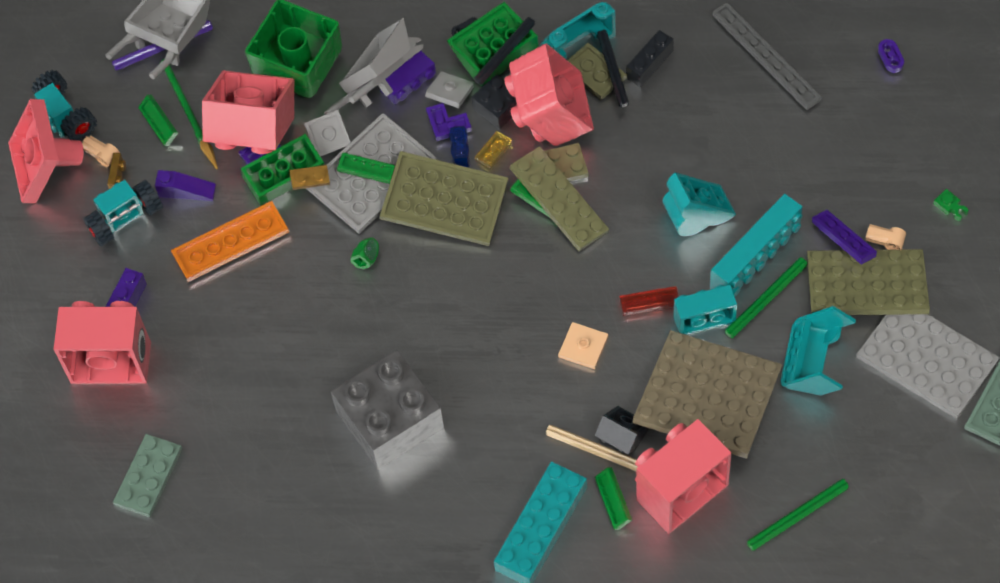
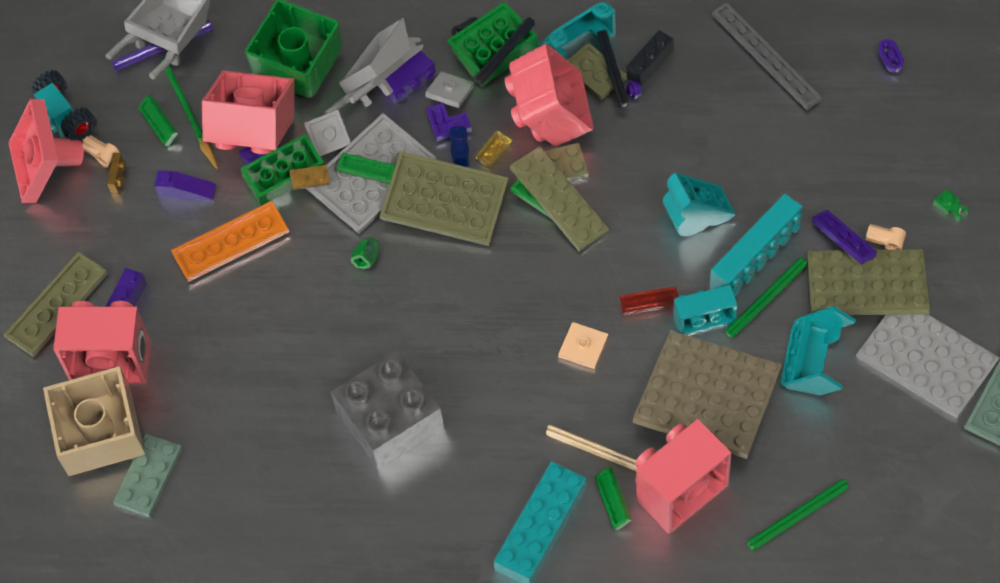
brick [83,179,164,247] -> none
black brick [472,74,517,130] -> none
slope [594,406,650,455] -> none
none -> olive plate [4,252,108,357]
none -> tan brick [43,366,145,476]
none -> dark purple plate [626,81,641,99]

